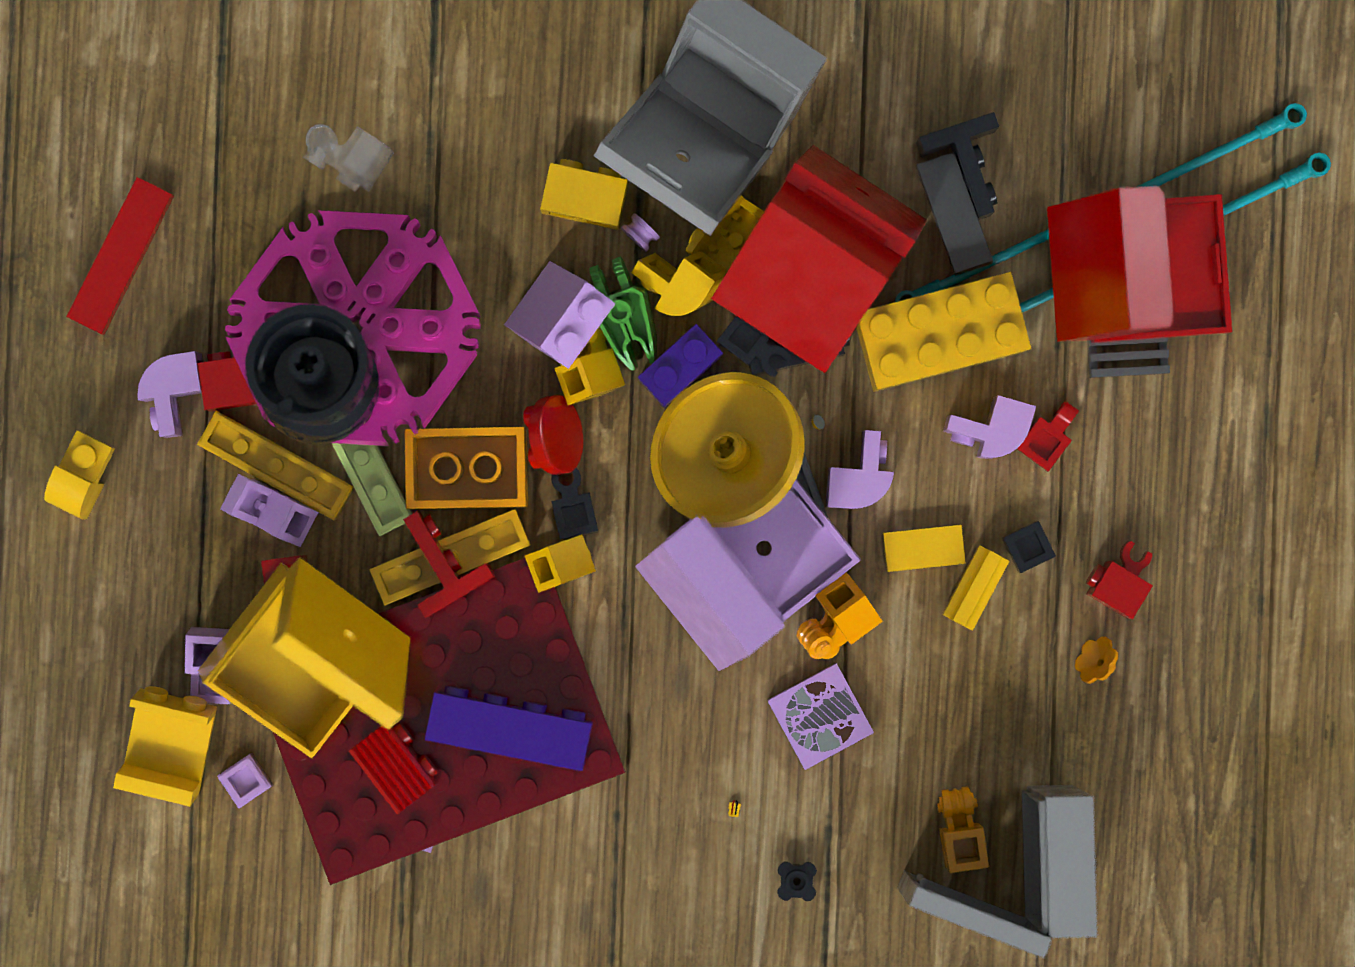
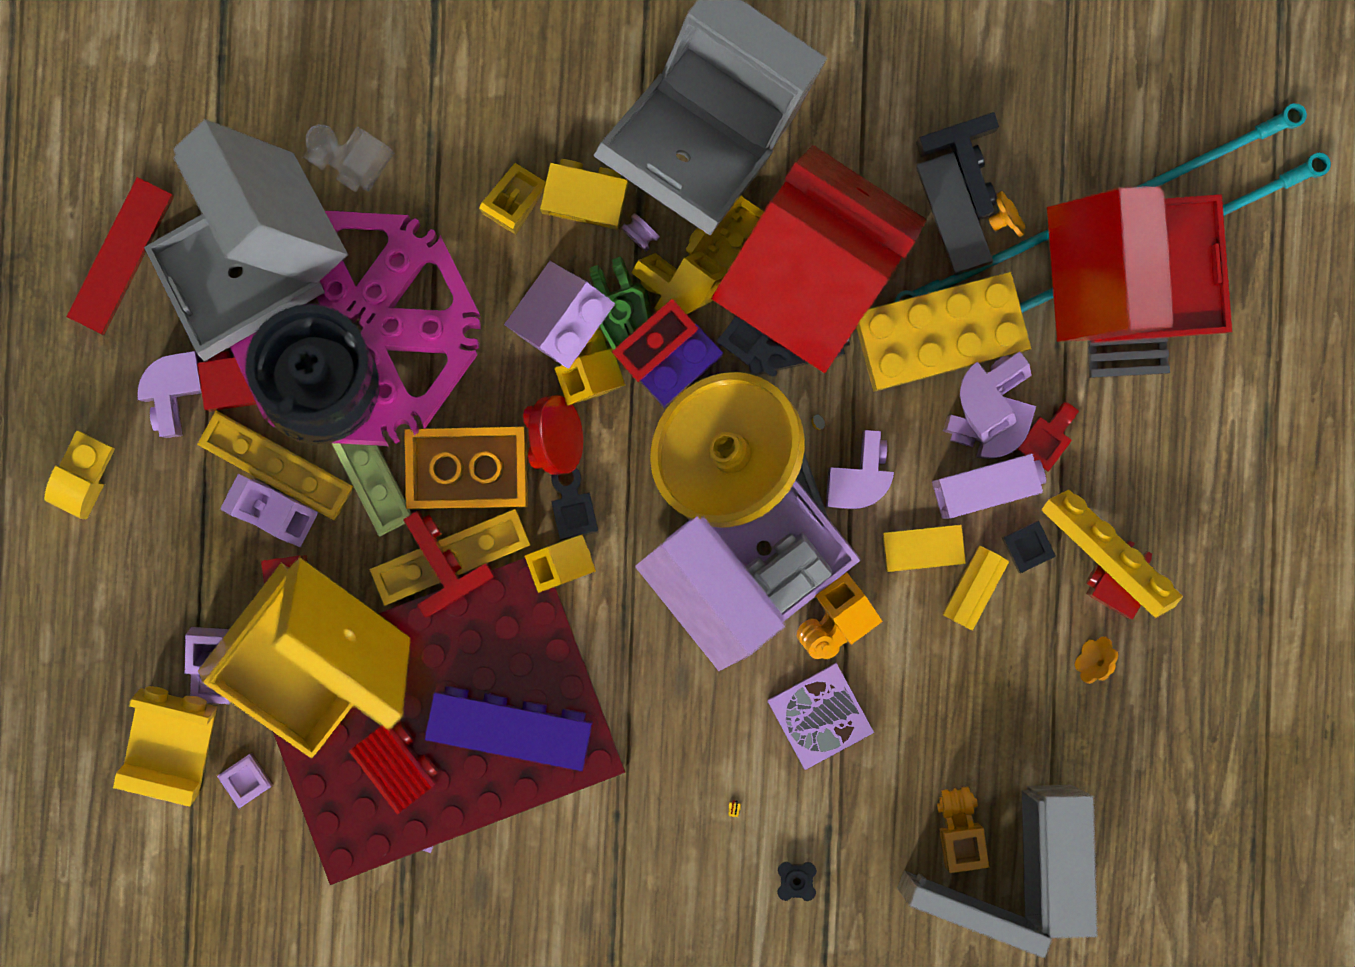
none -> light grey container [144,119,348,361]
none -> yellow slope [479,163,546,235]
none -> red brick [612,299,699,382]
none -> light grey brick [745,532,832,613]
none -> lavender brick [932,454,1046,519]
none -> lavender brick [960,352,1031,444]
none -> light orange plant [988,191,1025,237]
none -> yellow plate [1041,490,1183,618]

